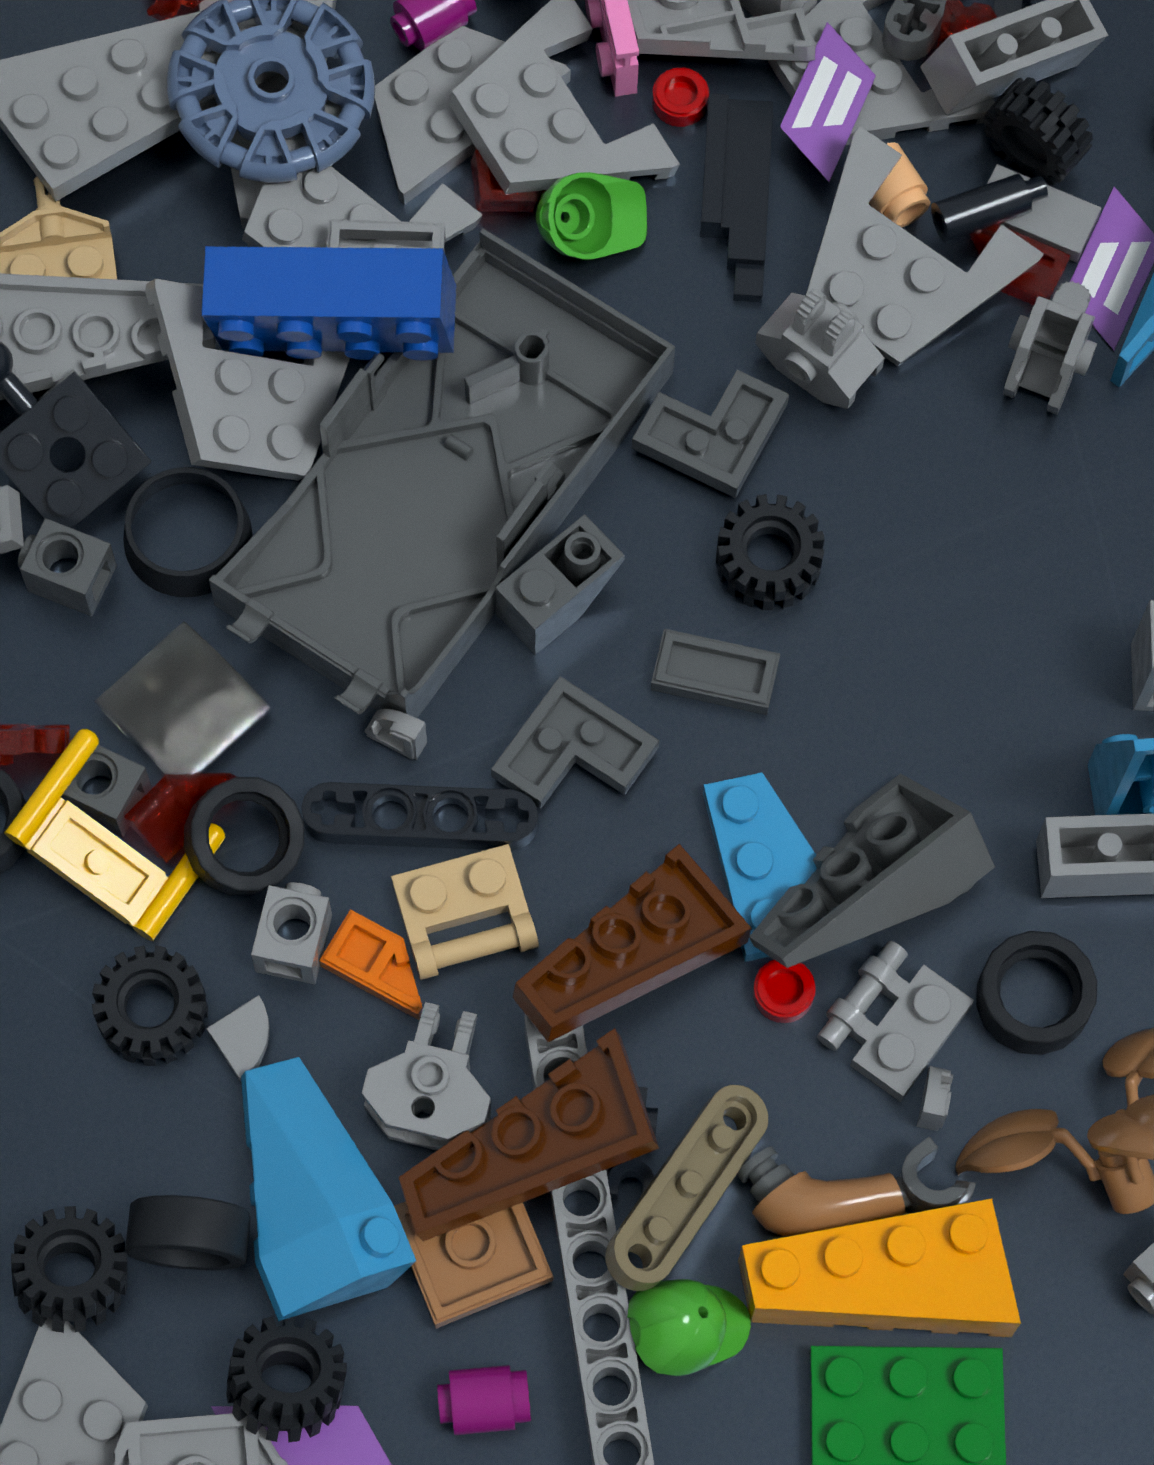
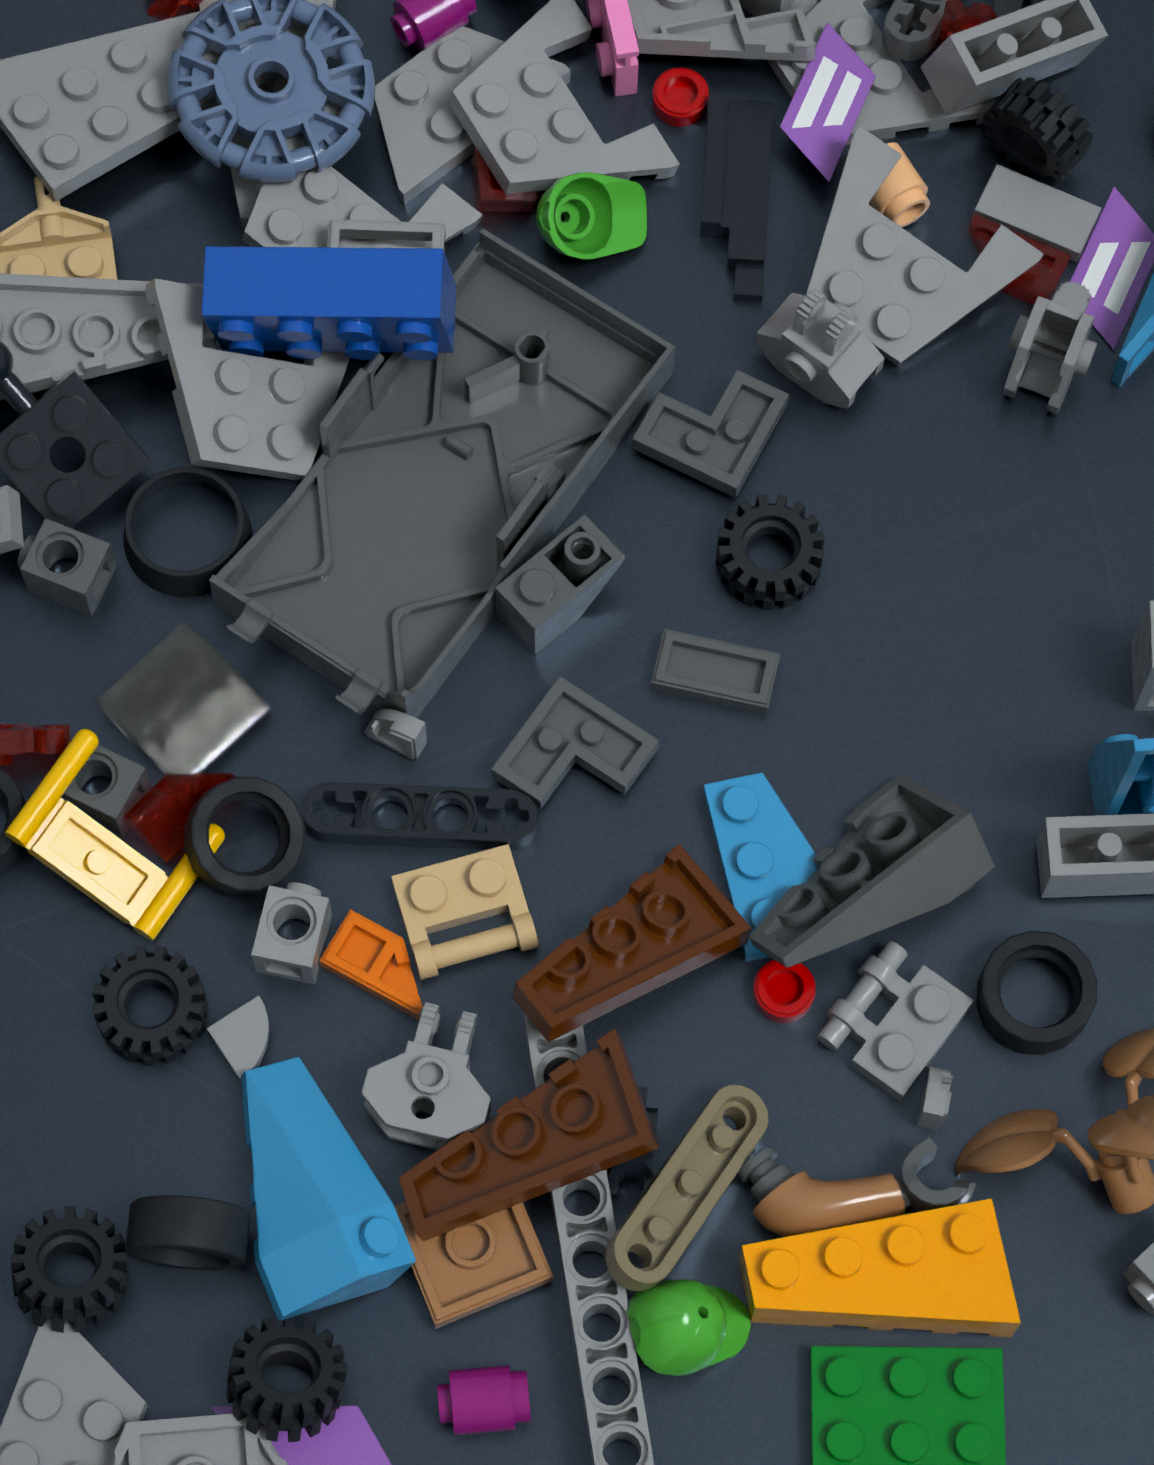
black cylinder [931,173,1048,243] -> none

